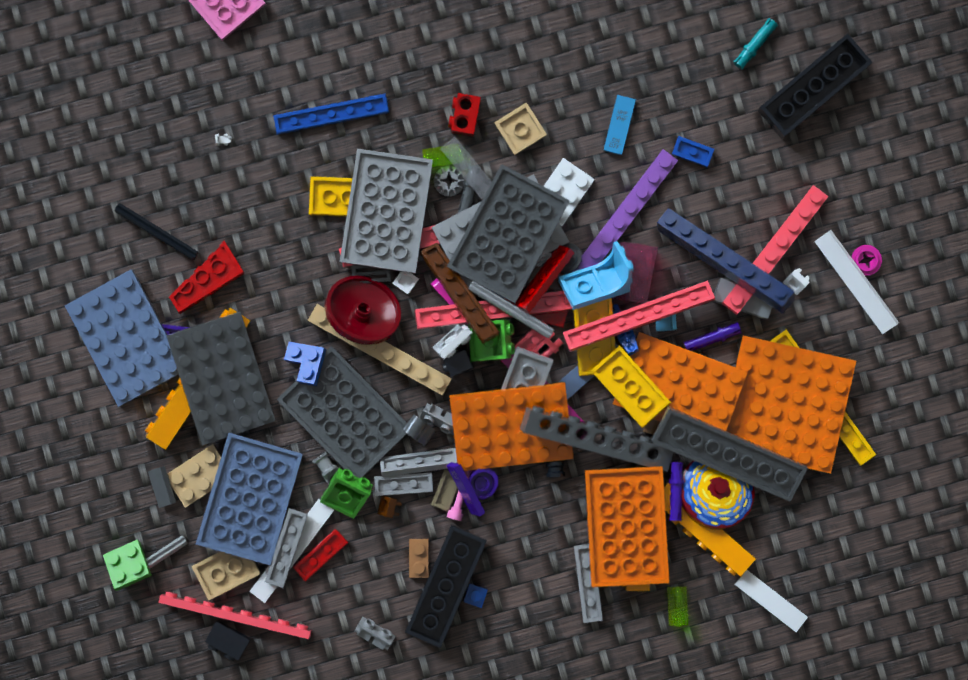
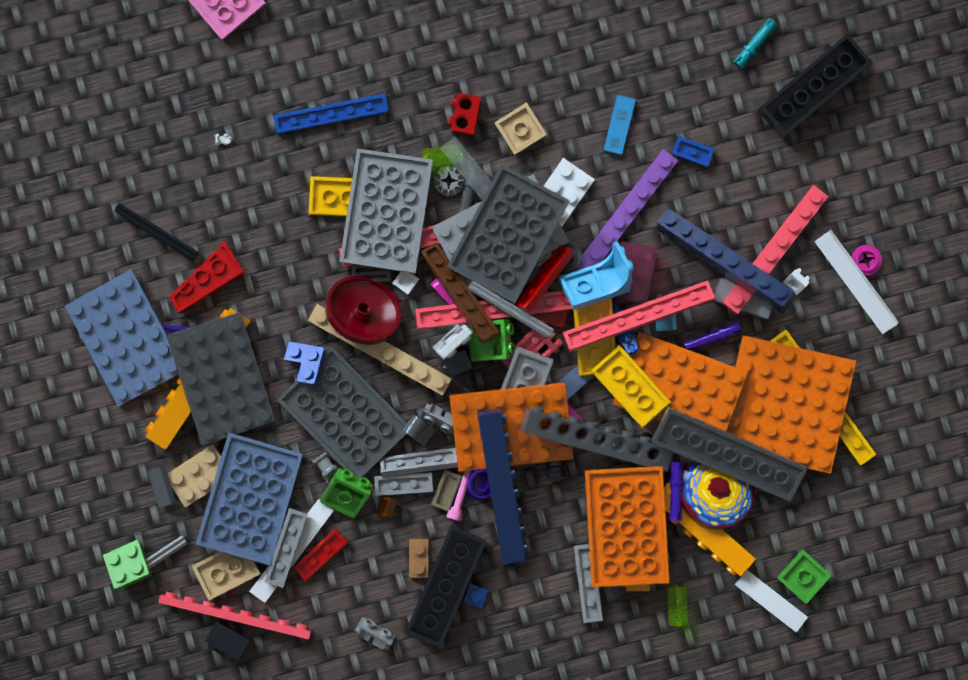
dark purple tile [446,462,485,517] -> none
none -> dark blue brick [477,408,529,565]
none -> bright green plate [777,549,832,604]

